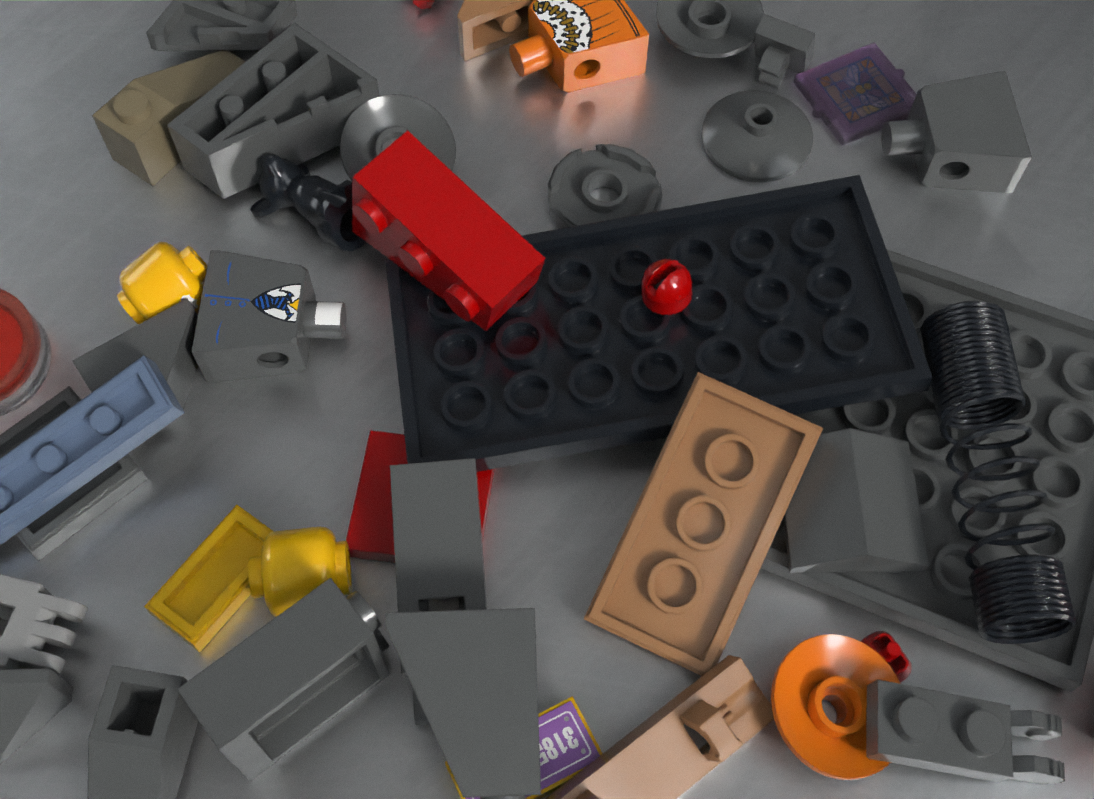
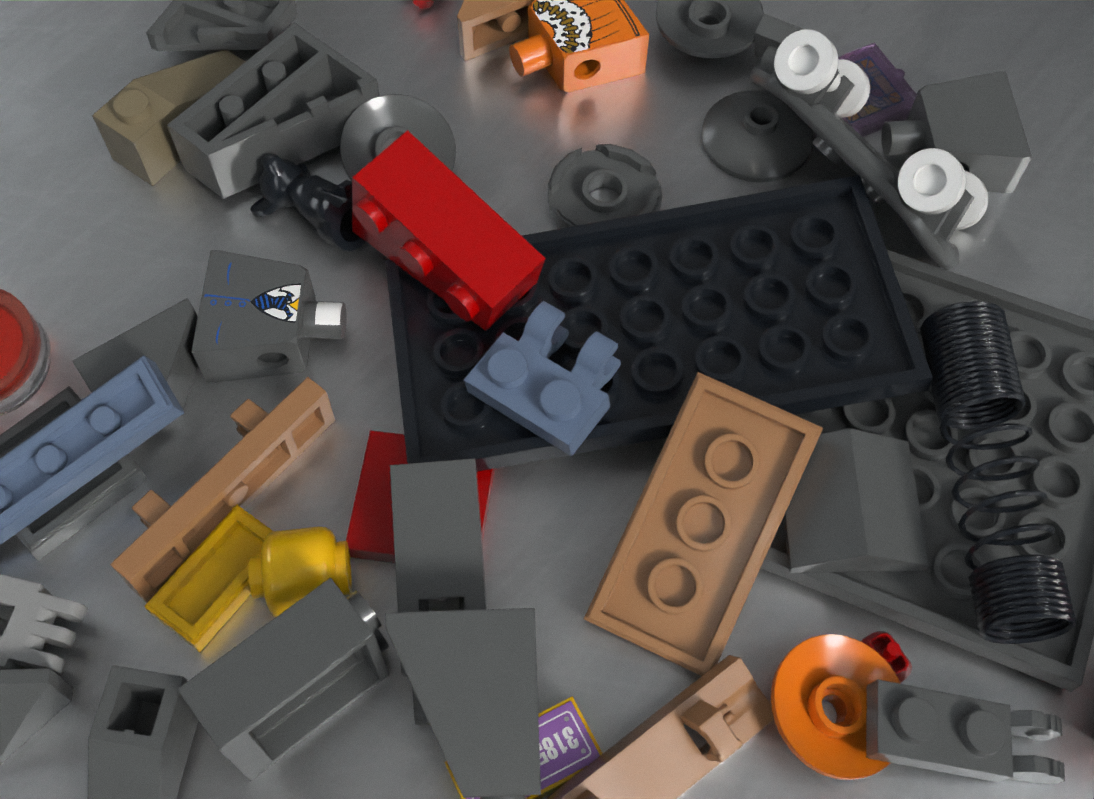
yellow head [116,242,208,325] -> none
red hinge [641,259,692,315] -> none
none -> medium nougat hinge [110,377,336,603]
none -> sand blue plate [464,301,621,457]
none -> piece [749,29,988,270]

